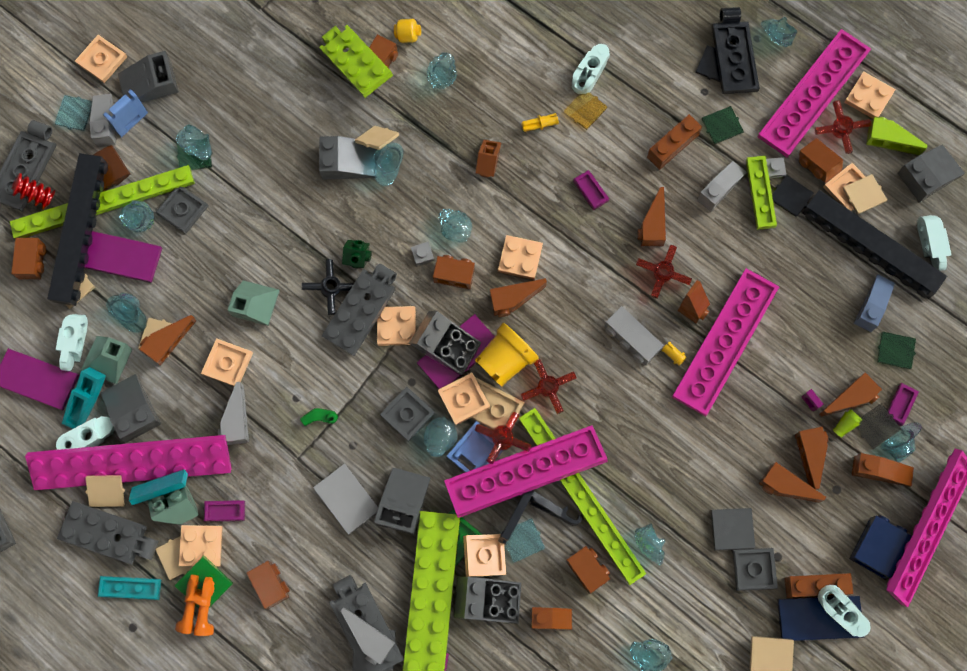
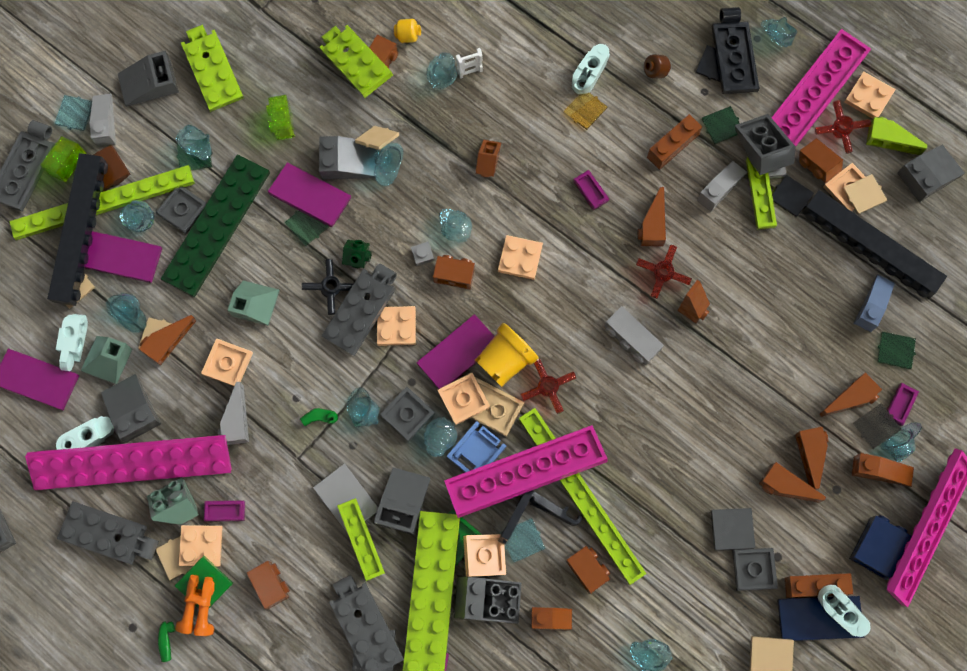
red piece [11,173,55,210] -> none
dark orange brick [11,238,46,280] -> none
teal slope [62,367,106,429] -> none
light nougat plate [75,35,127,83] -> none
tan piece [85,475,125,507] -> none
teal tile [97,576,161,600] -> none
medium blue container [103,89,148,138] -> none
teal tile [128,469,188,505] -> none
light grey slope [341,608,396,665] -> none
dark grey slope [409,311,481,375] -> none
clear red bar [475,412,531,464] -> none
dark orange slope [490,278,547,317] -> none
yellow axle [521,113,559,132] -> none
clear light blue hair [634,523,665,566] -> none
yellow pin [661,342,687,366] -> none
dark pink plate [672,268,779,417] -> none
magenta tile [801,389,824,412] -> none
lime cone [833,409,862,438] -> none
light aqua piece [917,215,951,271] -> none
none -> clear neon green brick [40,136,86,182]
none -> green arm [158,621,175,662]
none -> dark green plate [161,154,270,298]
none -> lime hinge [181,24,244,112]
none -> clear neon green brick [266,95,295,140]
none -> magenta tile [268,162,351,227]
none -> clear green piece [285,211,329,246]
none -> lime plate [337,498,385,581]
none -> clear light blue piece [347,387,379,427]
none -> white piece [456,48,483,79]
none -> reddish brown head [644,54,671,79]
none -> dark grey slope [735,114,796,175]

